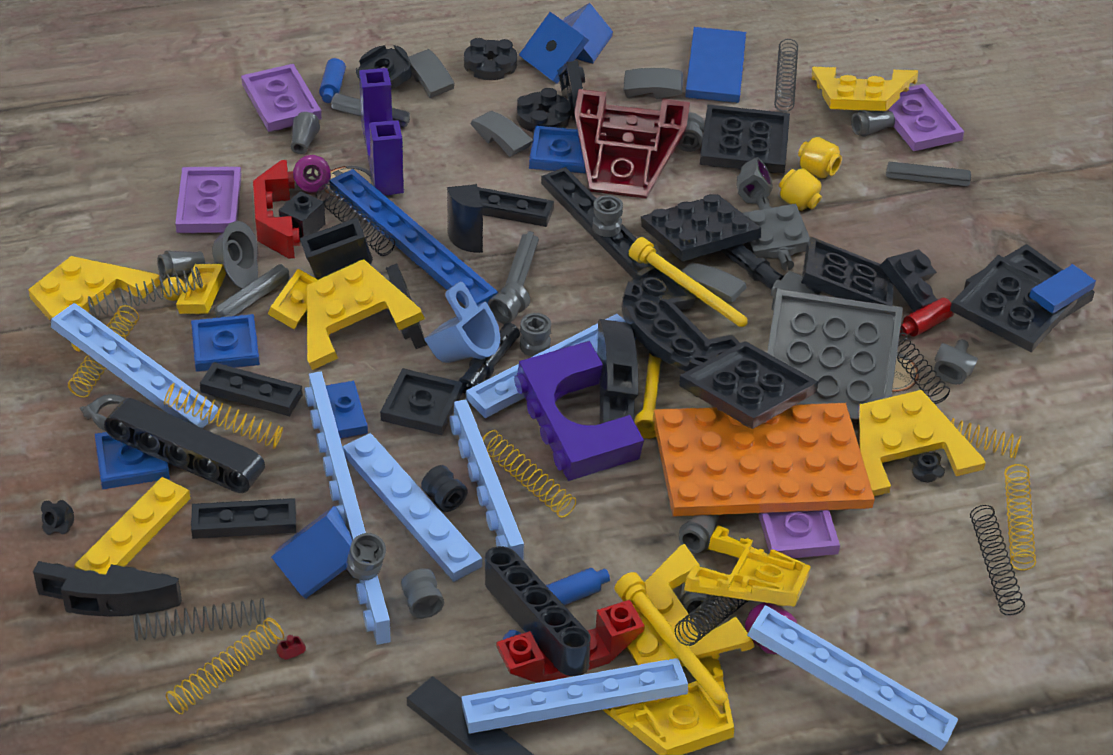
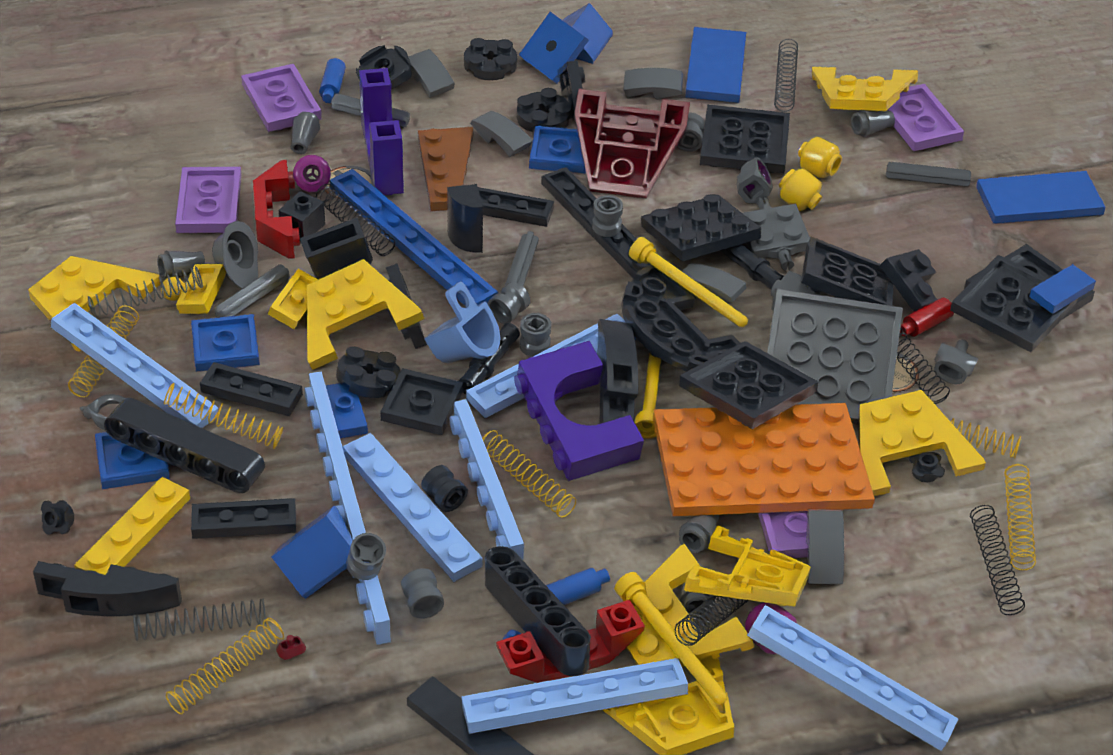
none -> black plate [336,346,401,398]
none -> dark orange wing [418,127,474,211]
none -> dark grey slope [806,509,844,584]
none -> blue tile [976,171,1106,224]

